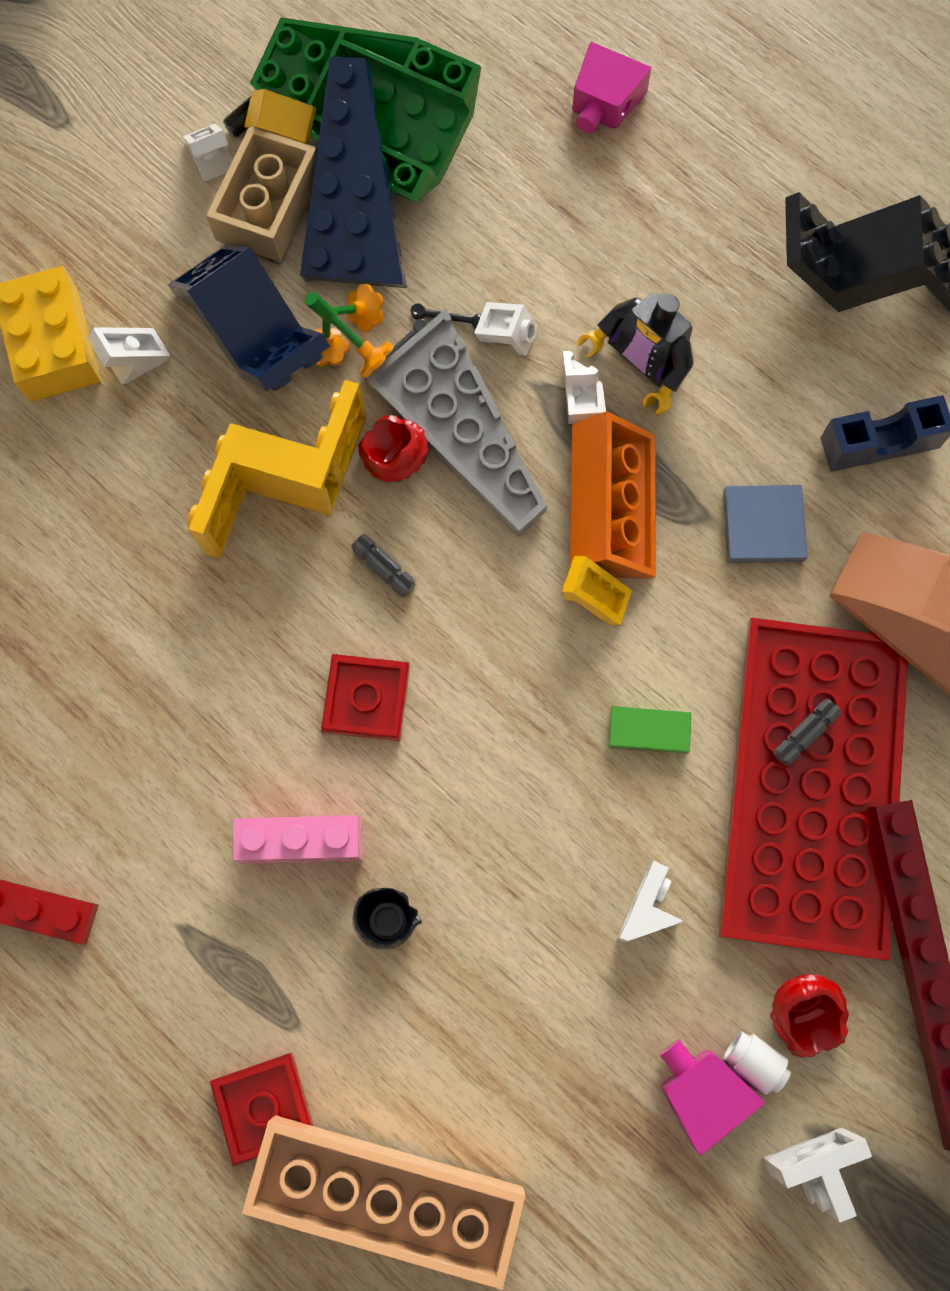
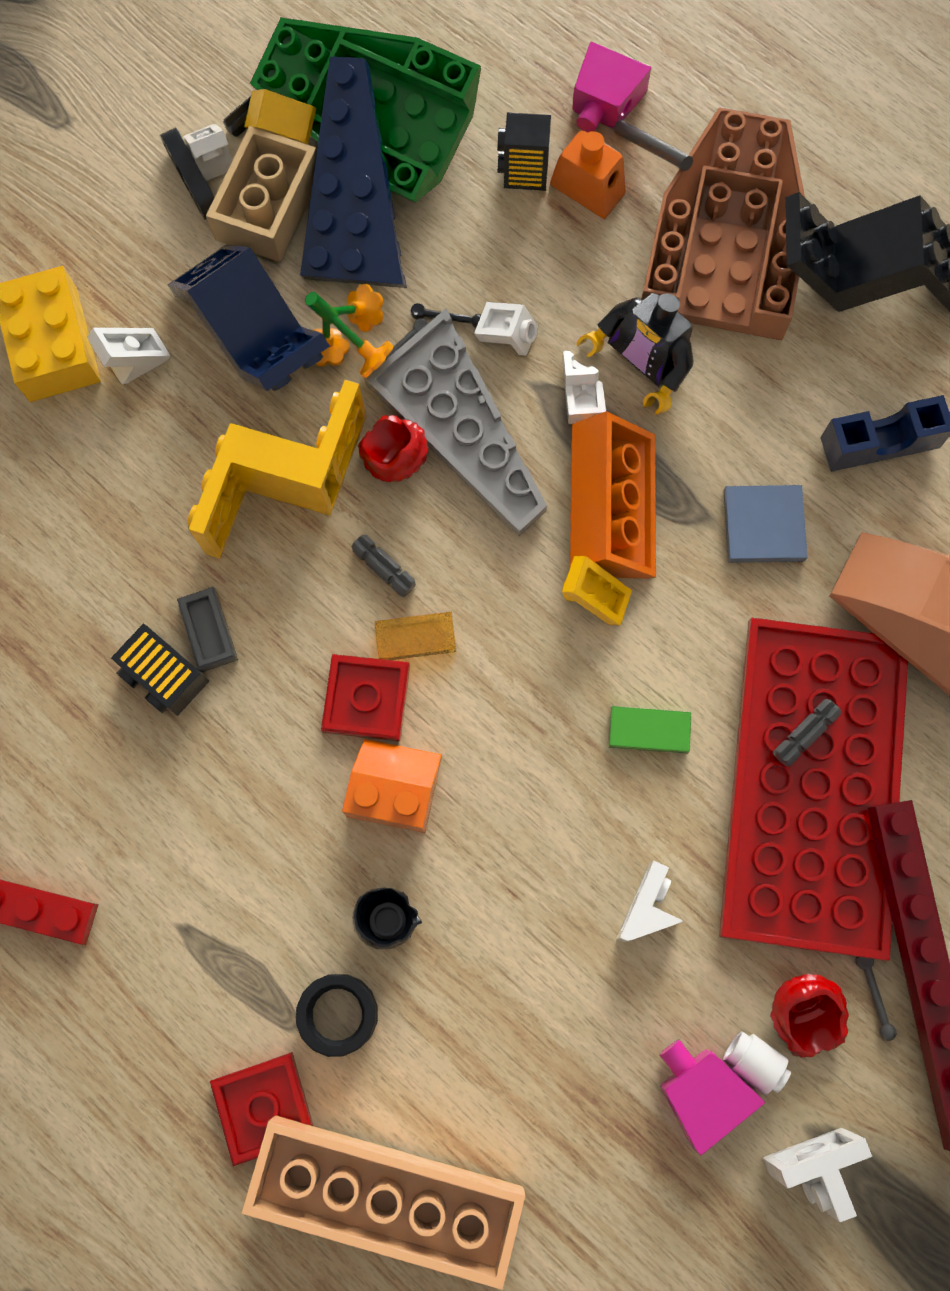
bright pink brick [233,815,363,864] -> none
none -> black brick [111,623,209,716]
none -> black beam [160,127,215,220]
none -> dark grey tile [177,587,238,673]
none -> black tyre [296,974,378,1057]
none -> orange slope [342,739,442,833]
none -> clear yellow tile [374,612,457,660]
none -> black brick [497,112,551,191]
none -> orange torso [550,131,626,220]
none -> dark grey bar [614,120,693,171]
none -> nougat wedge [641,107,805,341]
none -> dark grey hinge [855,957,897,1041]

